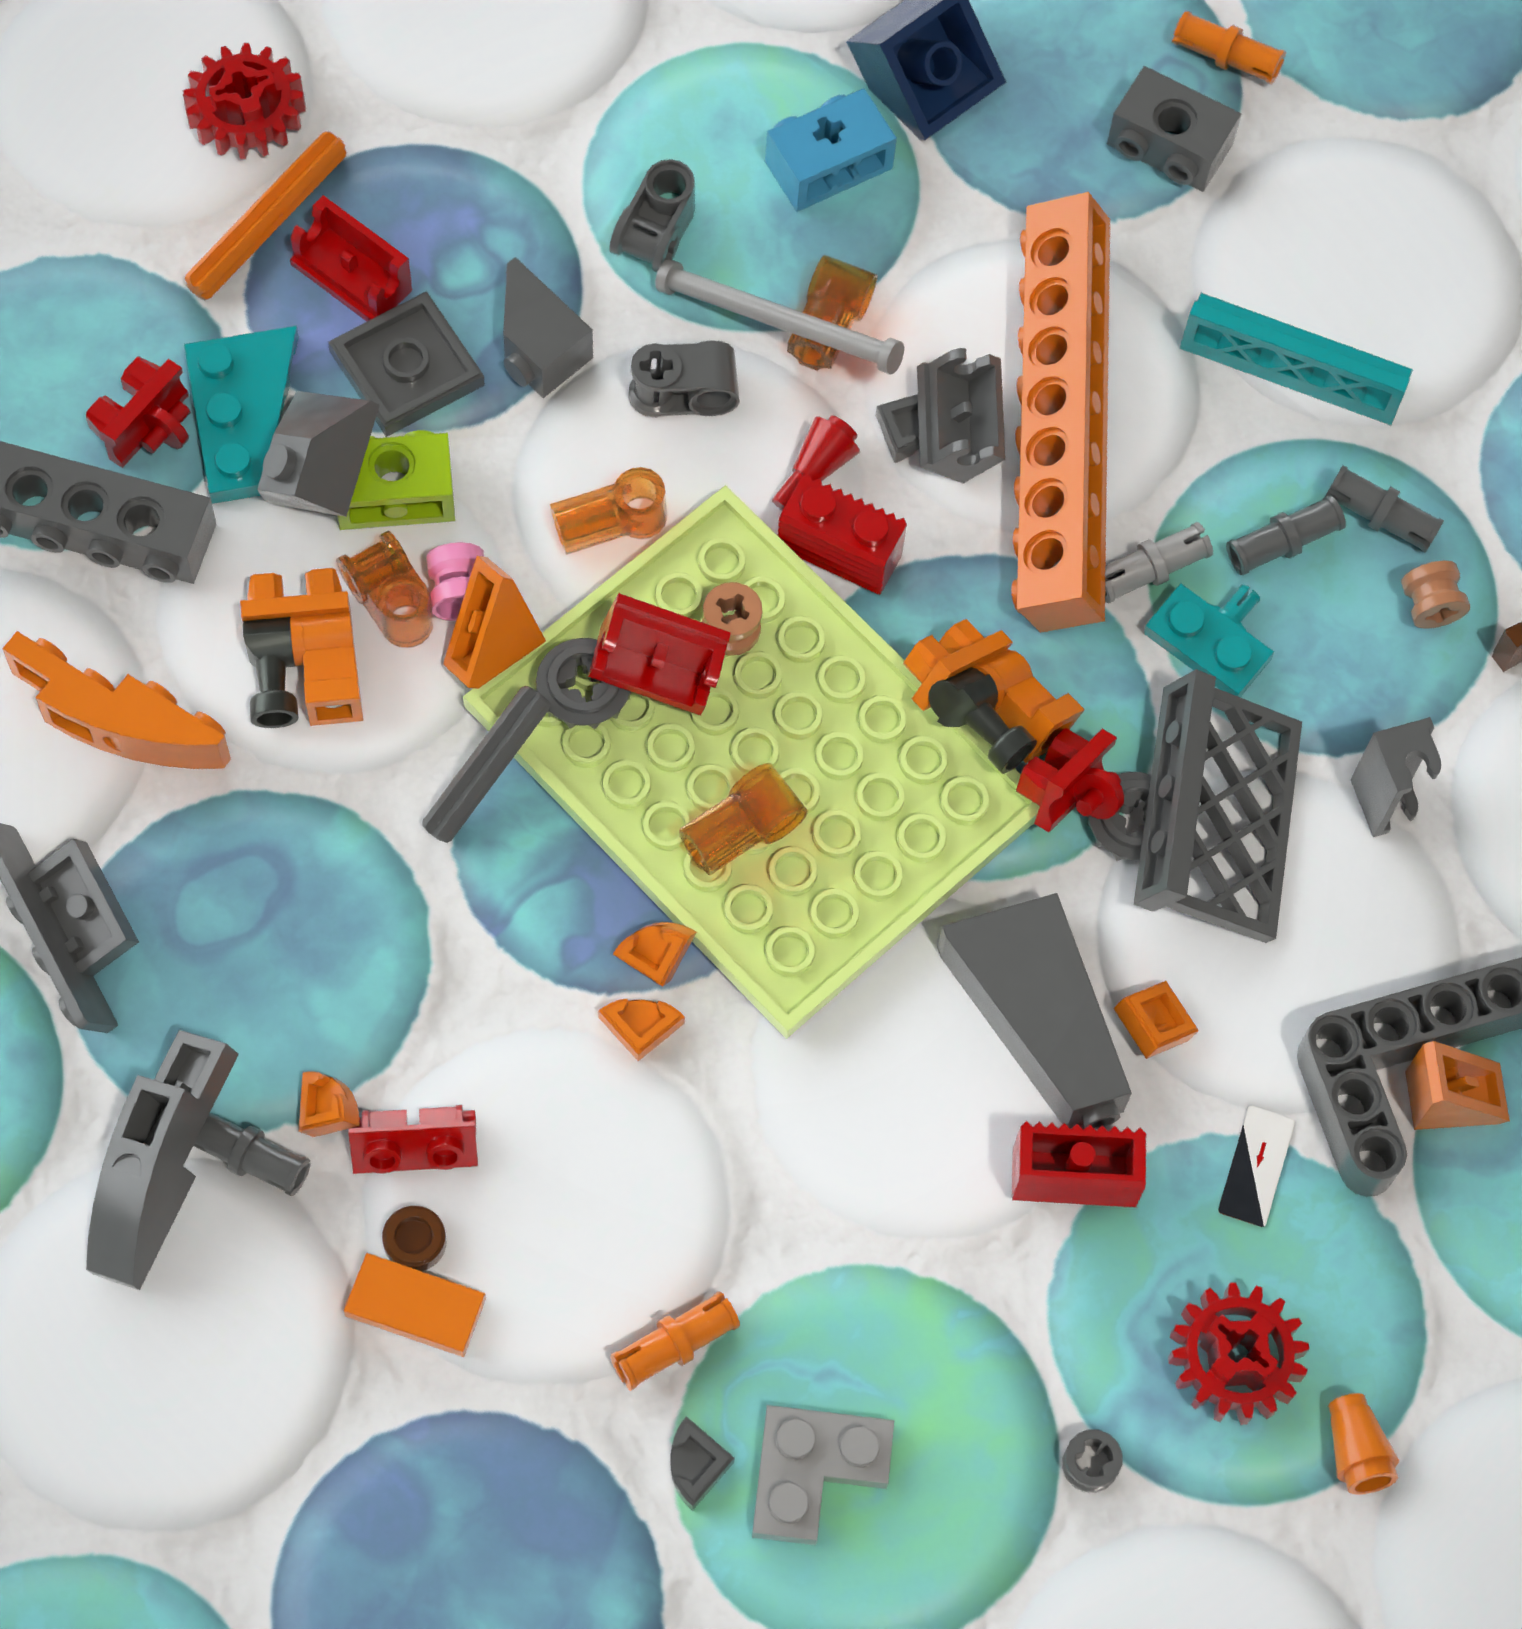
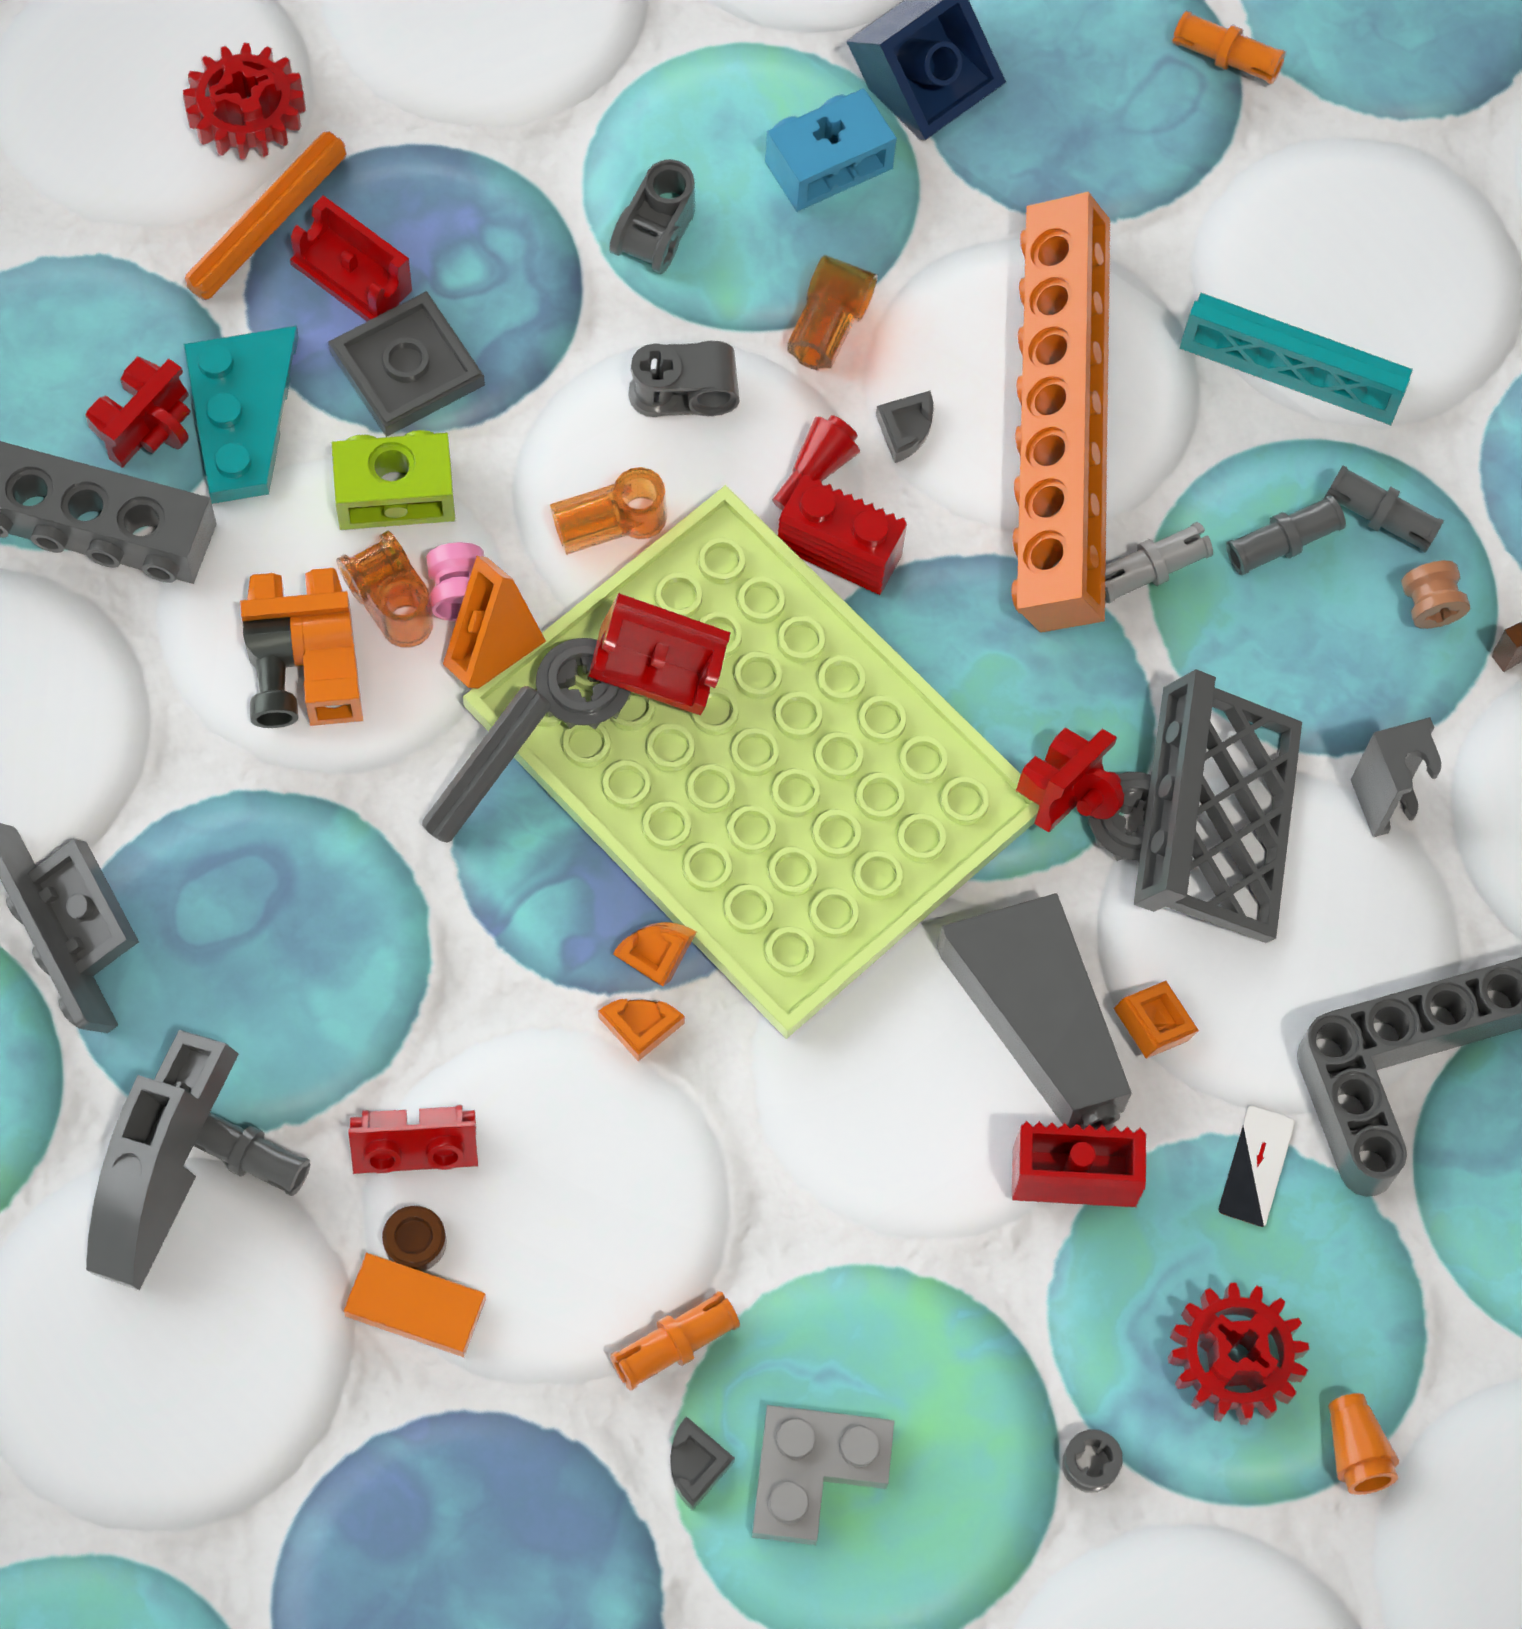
orange slope [2,631,231,769] -> none
dark grey slope [257,391,380,517] -> none
orange tile [299,1072,359,1137] -> none
dark grey slope [503,257,593,399] -> none
light grey bar [655,259,904,375] -> none
clear orange piece [679,763,808,876] -> none
nougat wheel [702,582,762,656] -> none
orange hips [903,619,1085,774] -> none
dark grey hinge [917,348,1005,483] -> none
dark grey brick [1107,66,1242,192] -> none
teal plate [1144,583,1274,697] -> none
orange slope [1405,1041,1510,1130] -> none

